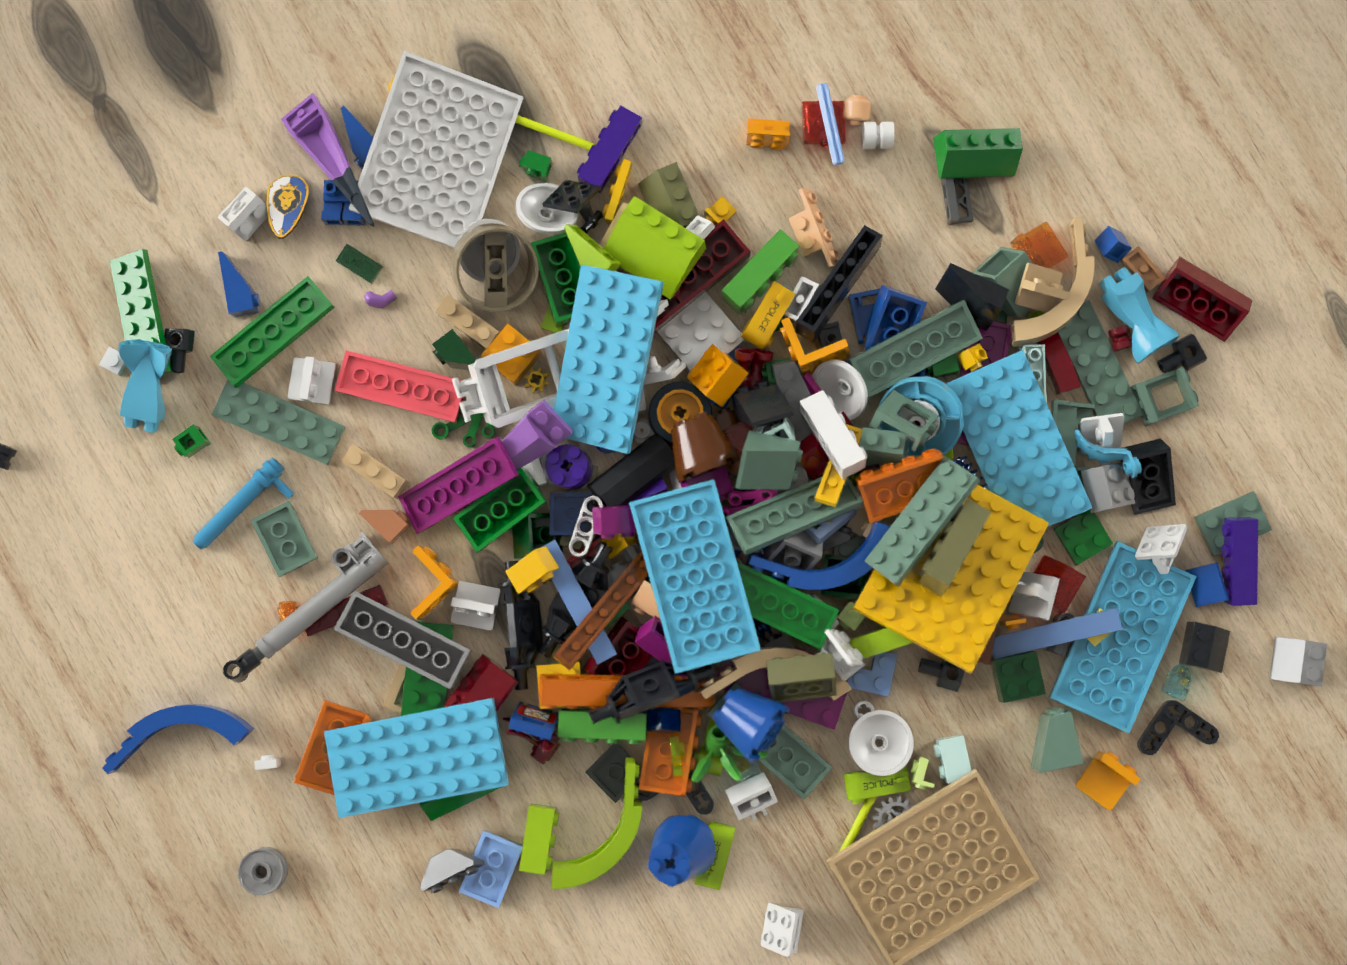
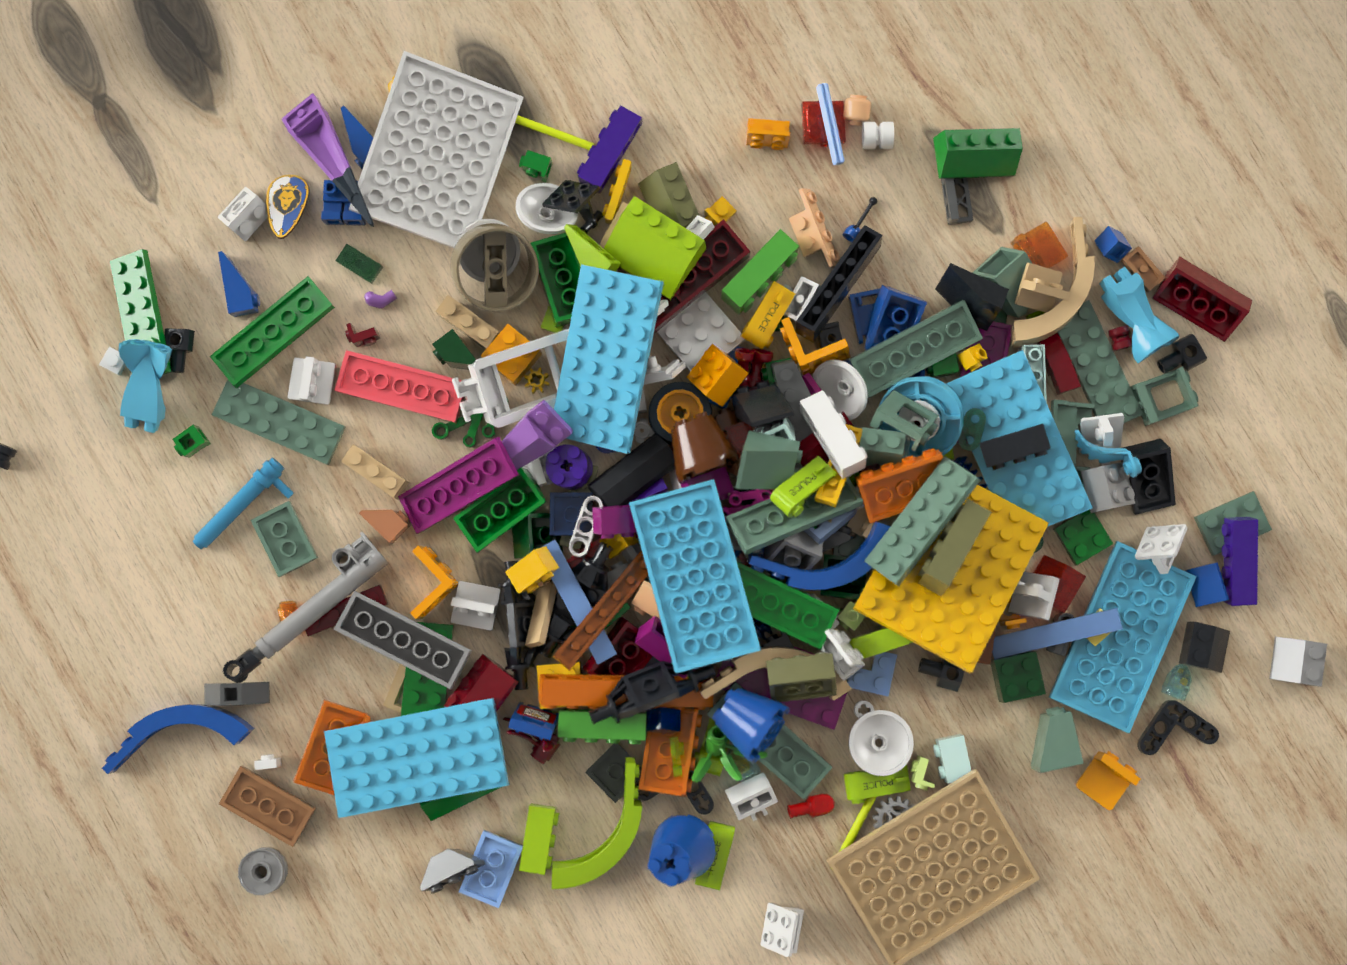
none -> dark grey slope [204,682,270,706]
none -> medium nougat plate [219,765,316,847]
none -> dark red bracket [345,323,381,347]
none -> tan tile [525,583,557,648]
none -> lime door [770,456,837,517]
none -> red arm [787,794,835,819]
none -> hinge [842,197,877,242]
none -> clear green plate [959,408,986,451]
none -> black brick [979,424,1051,470]

